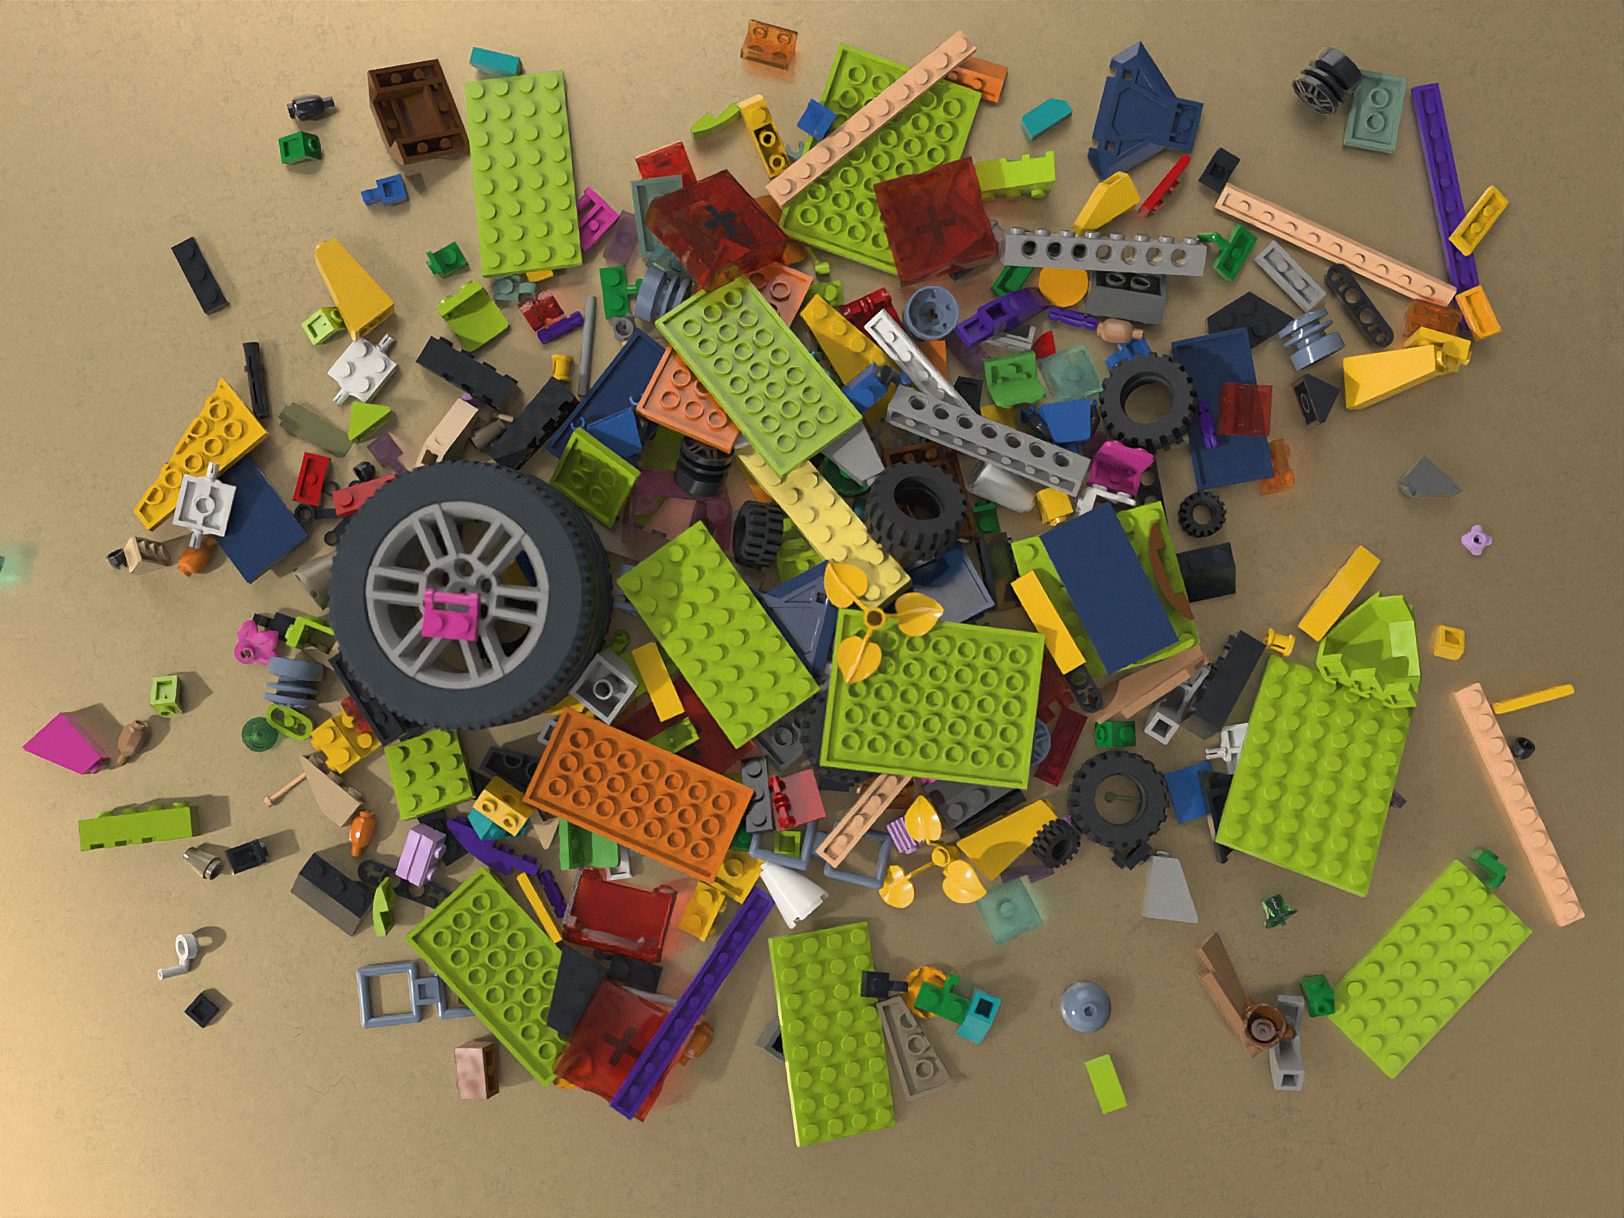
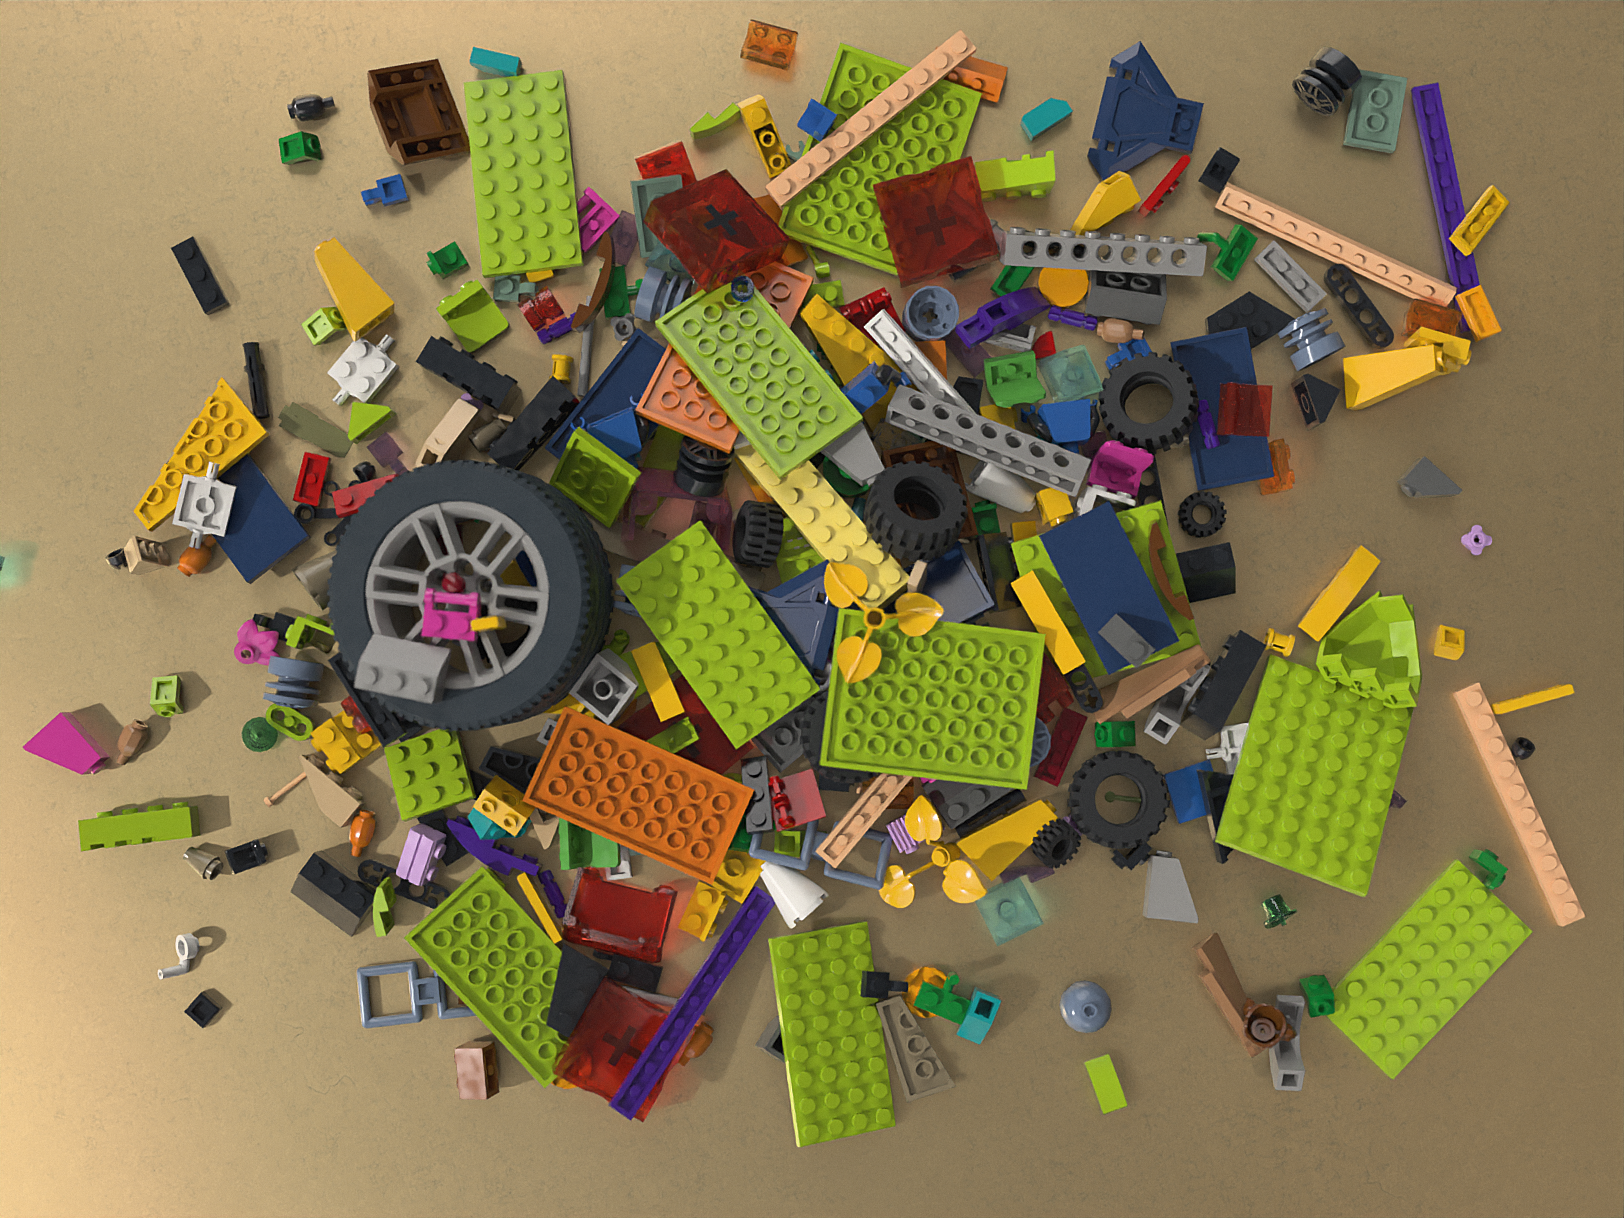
none -> light grey slope [354,634,452,703]
none -> dark red hinge [442,572,466,594]
none -> yellow tile [471,616,506,632]
none -> reddish brown slope [571,231,616,333]
none -> bush [731,276,754,302]
none -> tan tile [907,560,927,594]
none -> yellow slope [1010,521,1037,542]
none -> dark grey slope [1098,614,1155,669]

